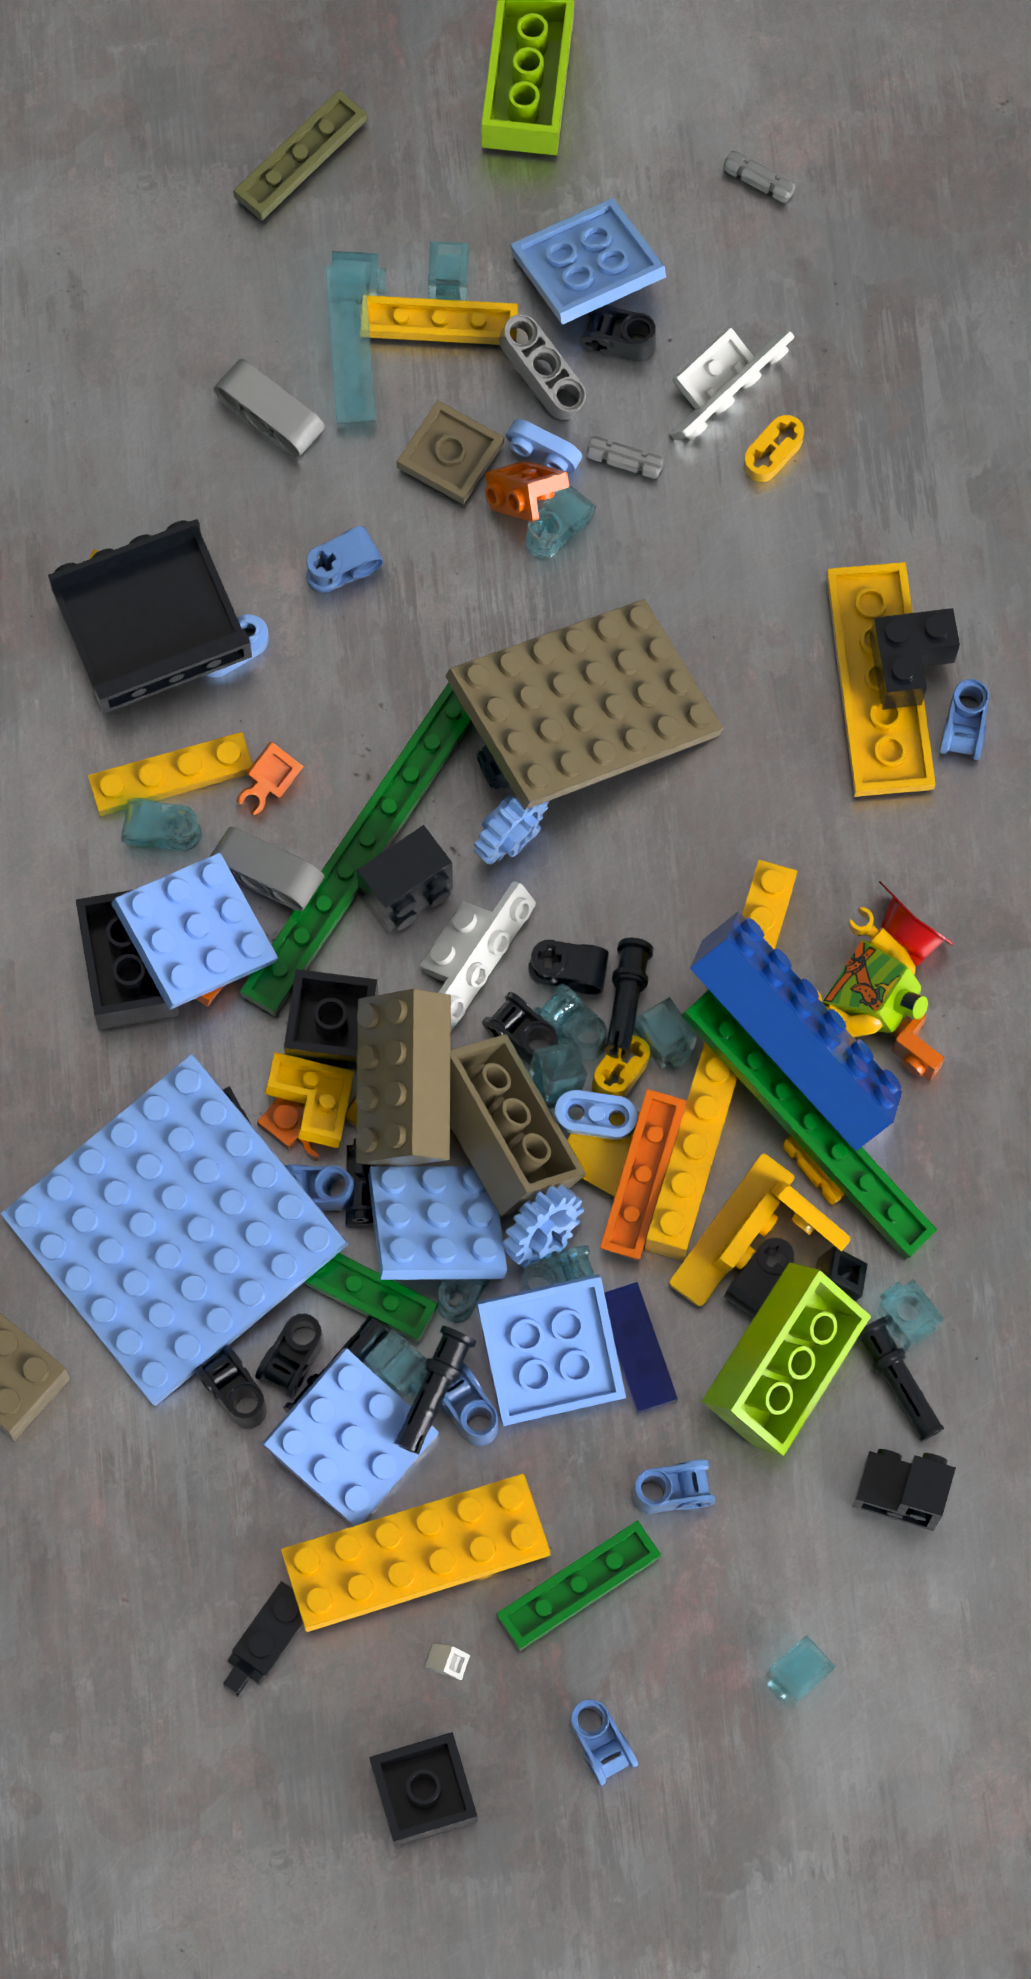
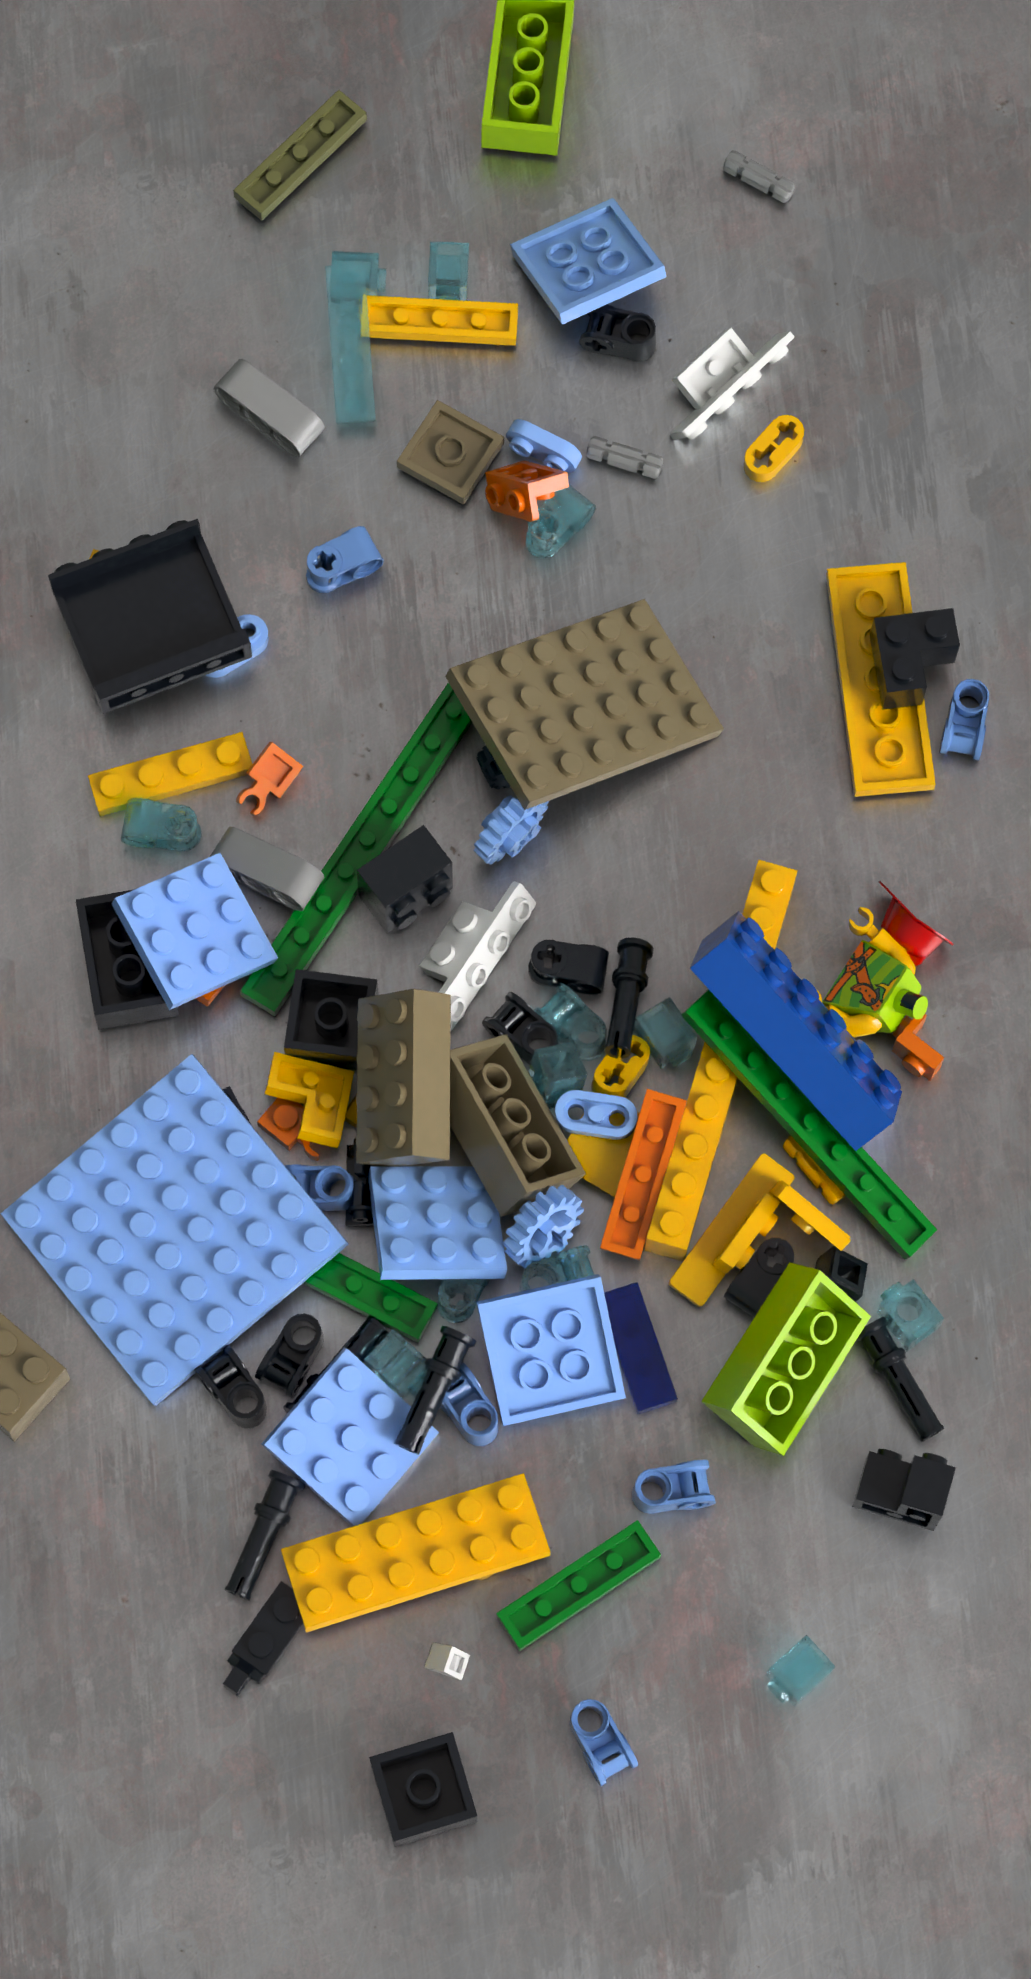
light grey beam [499,314,586,420] -> none
none -> black pin [224,1470,305,1601]

